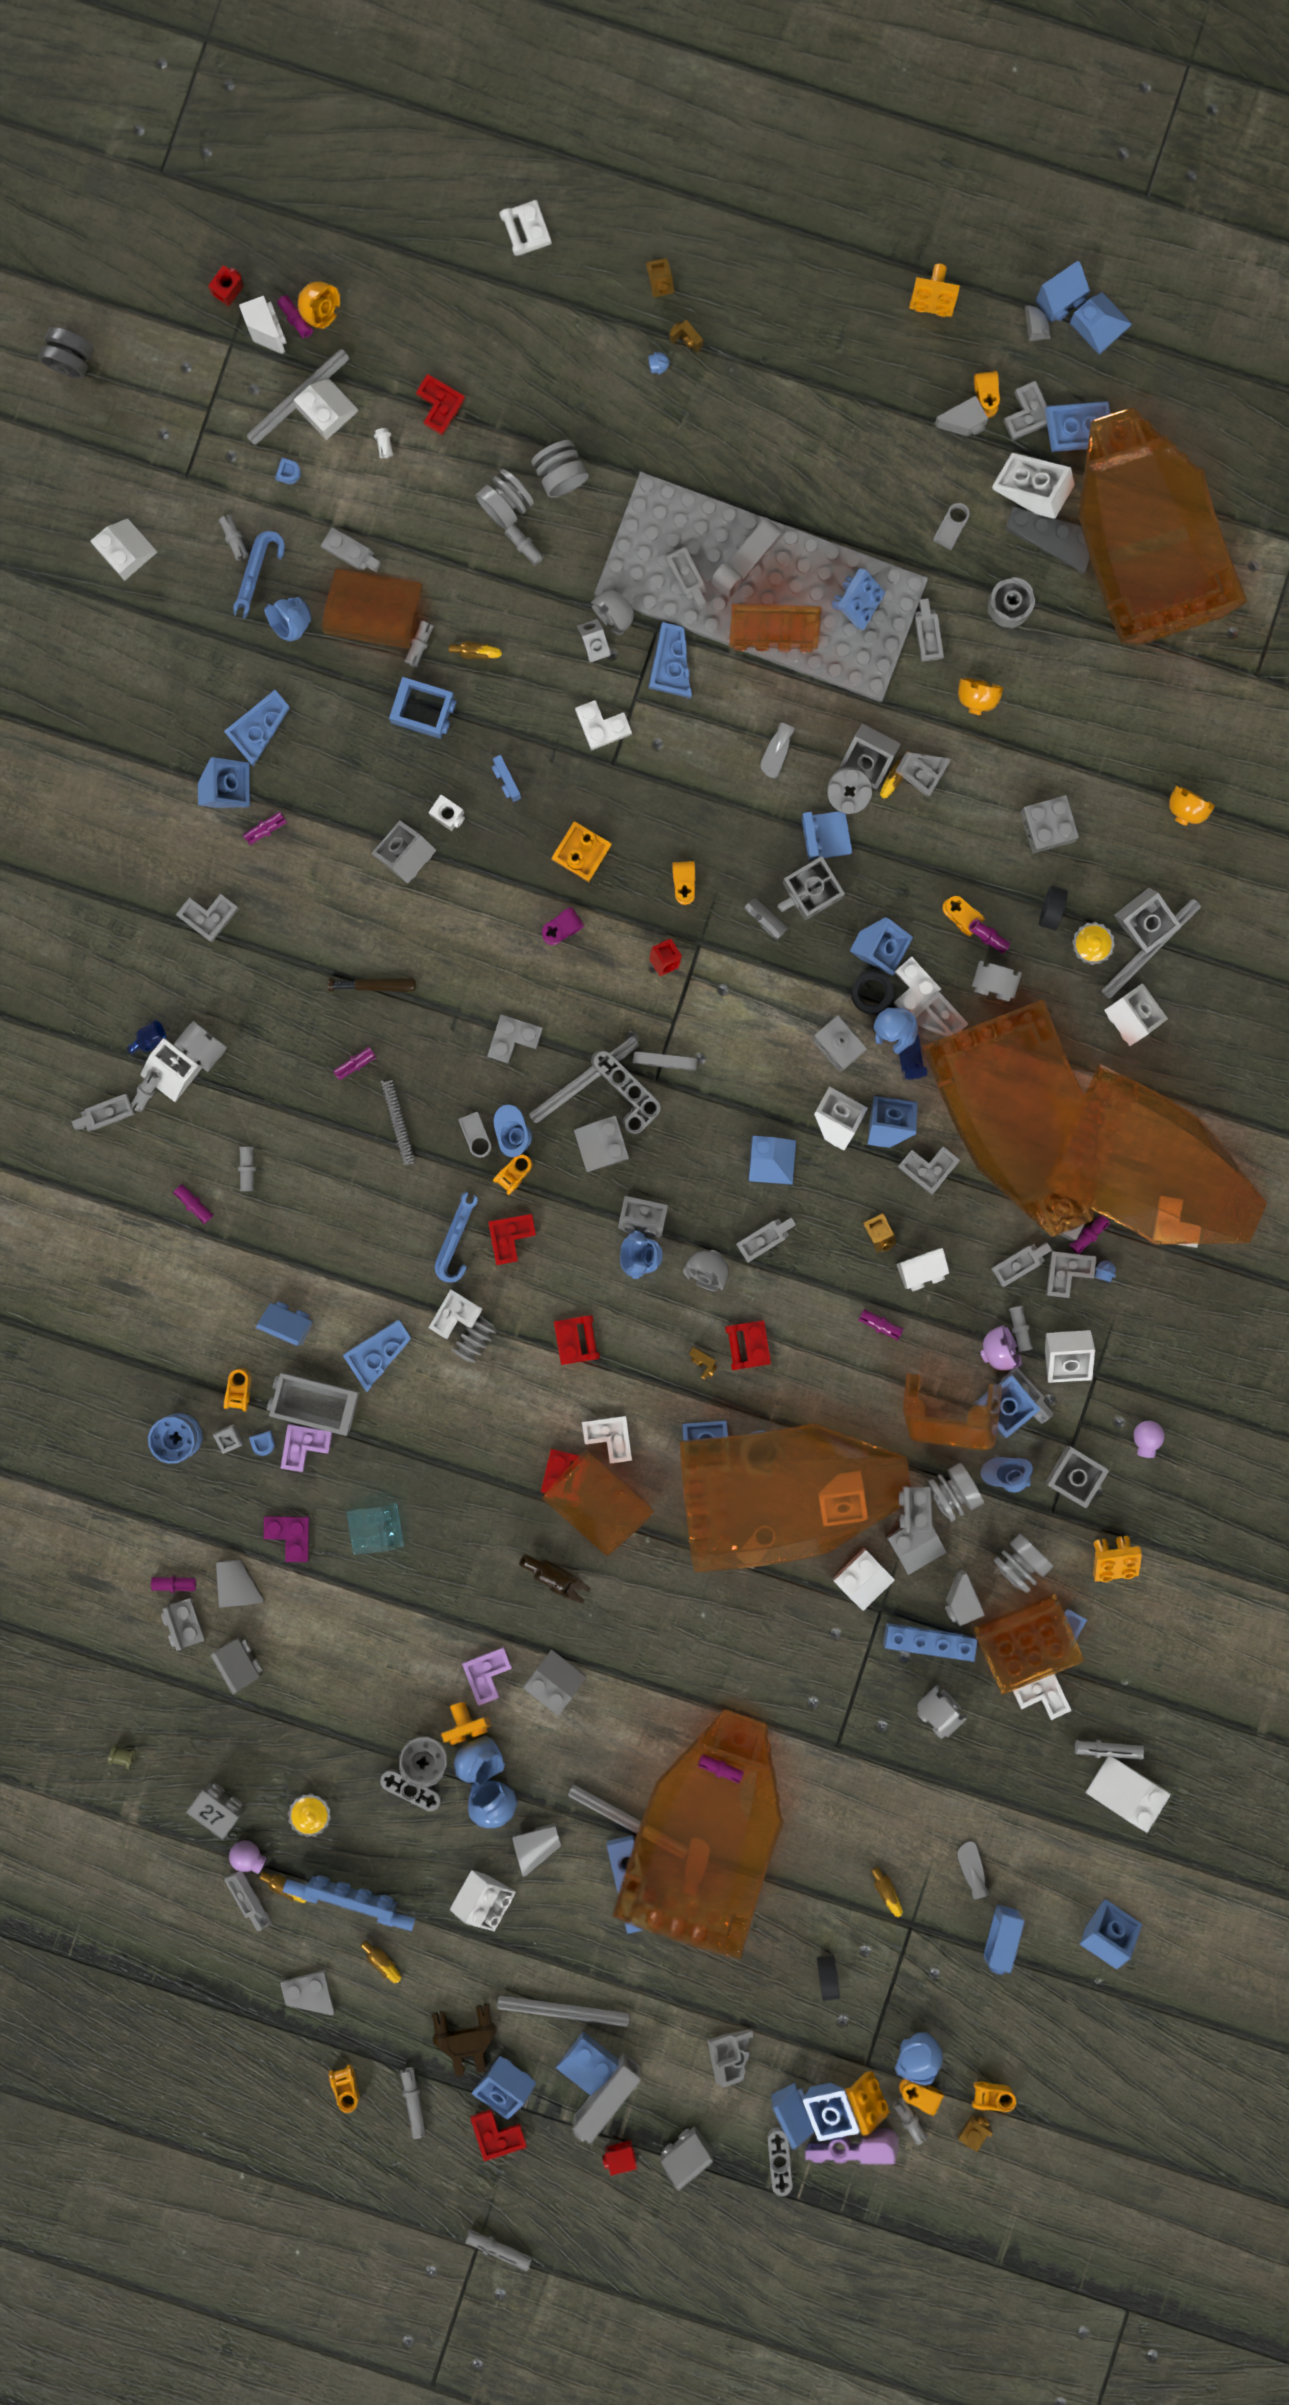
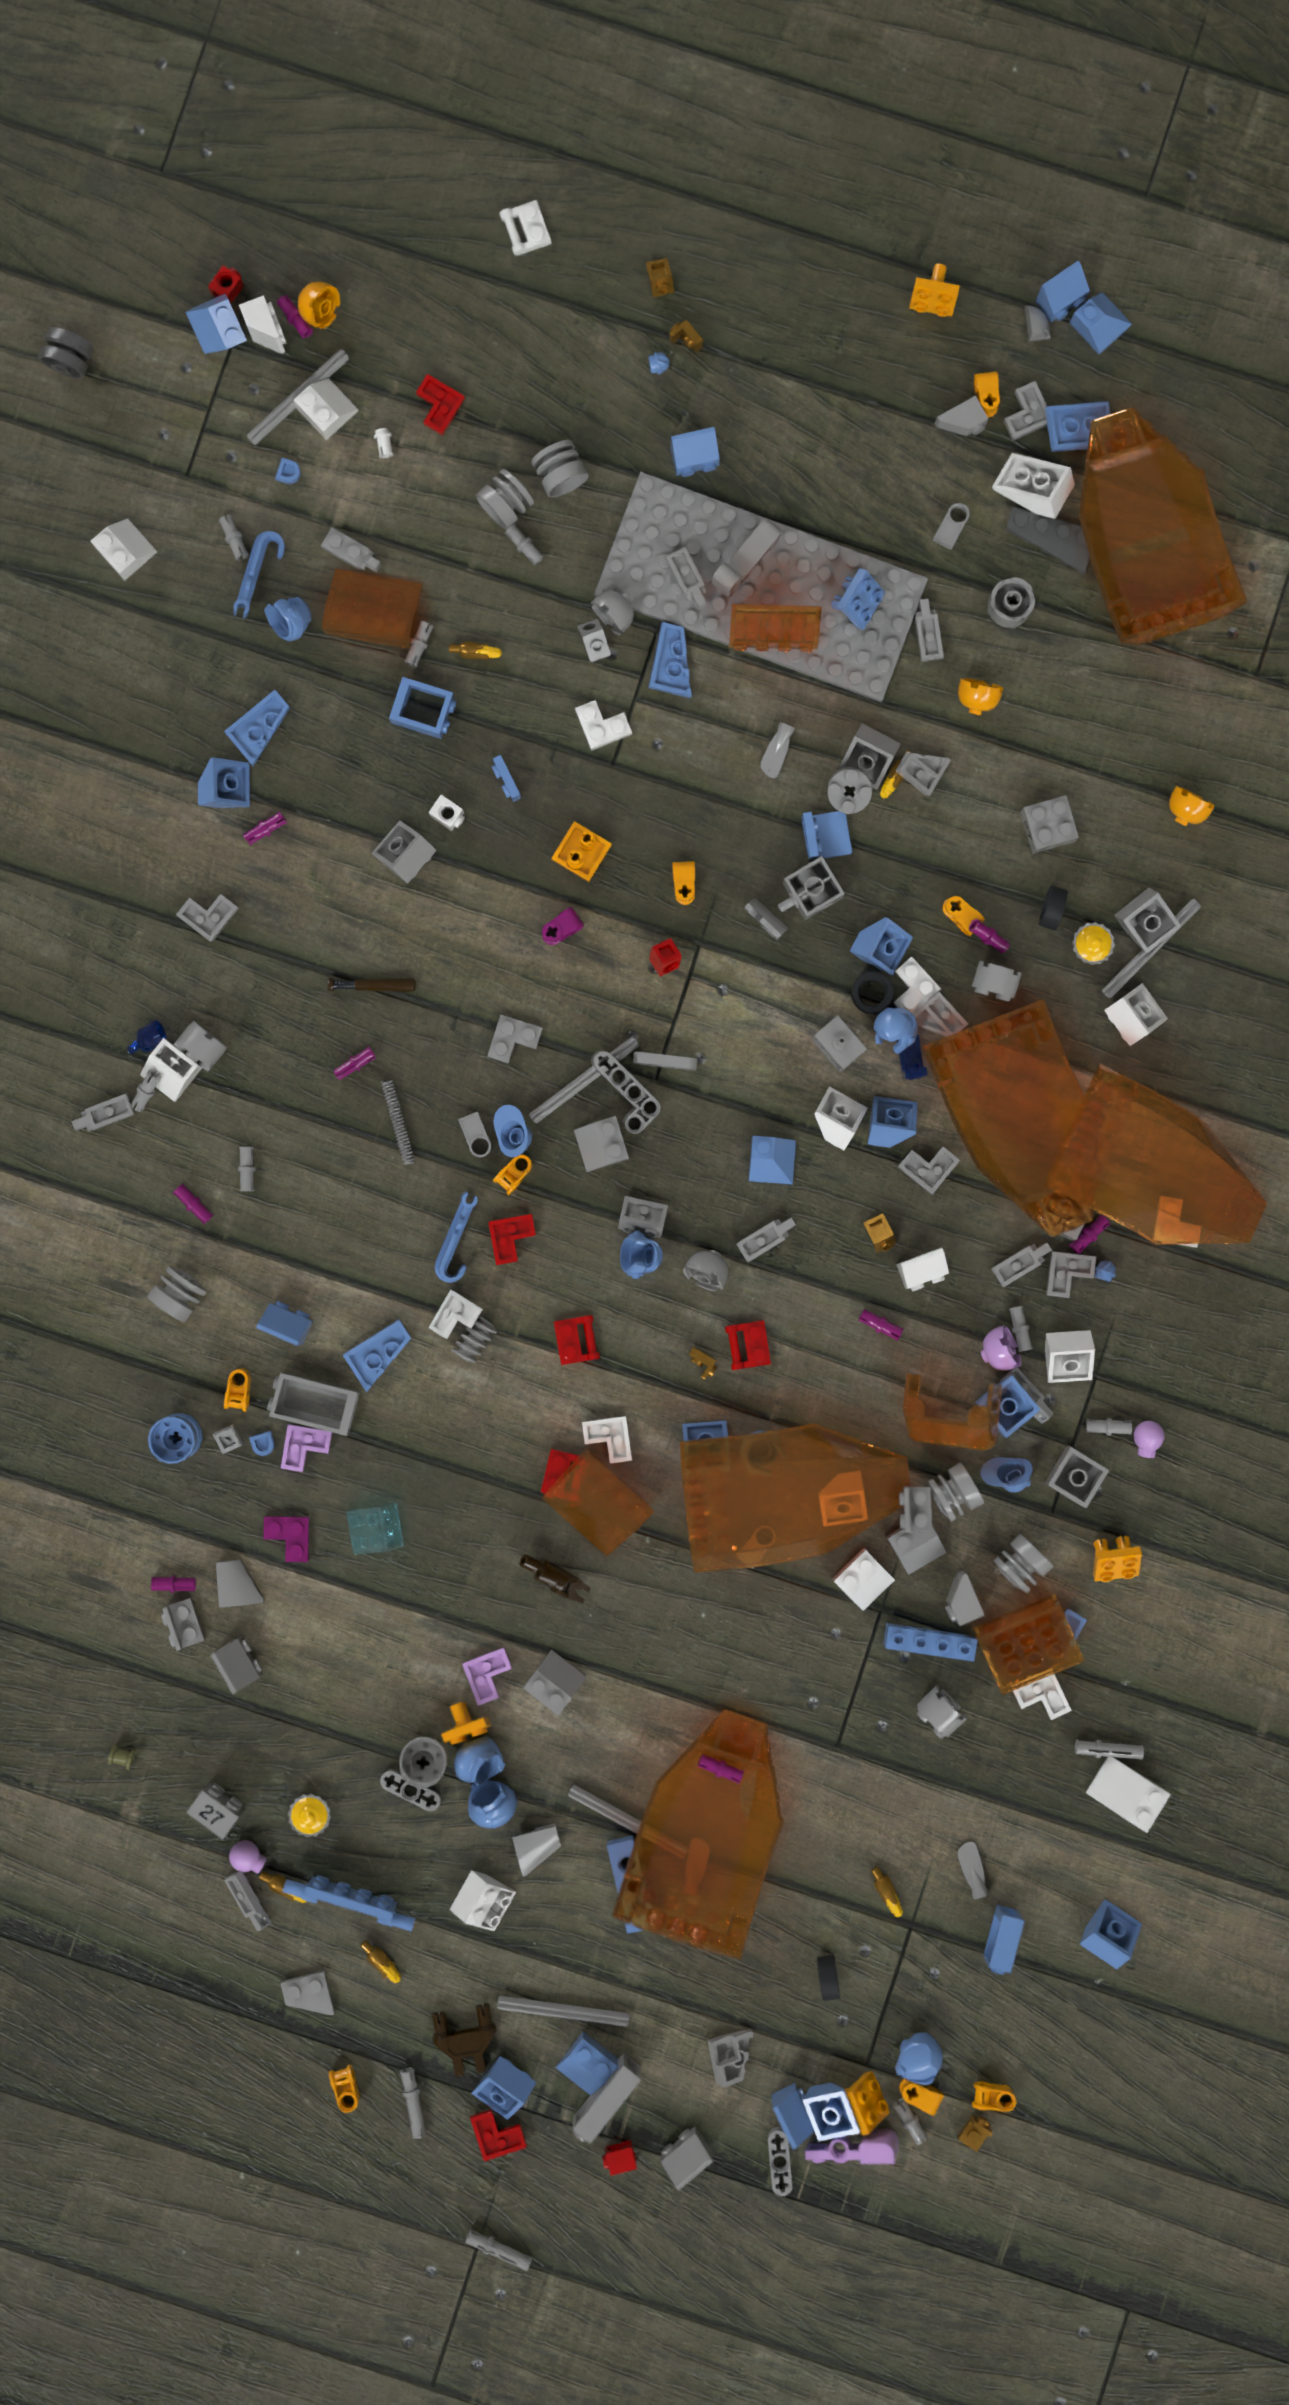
none -> light grey wheel [147,1265,207,1323]
none -> medium blue slope [185,294,247,354]
none -> medium blue slope [671,427,720,477]
none -> light grey pin [1086,1418,1132,1436]

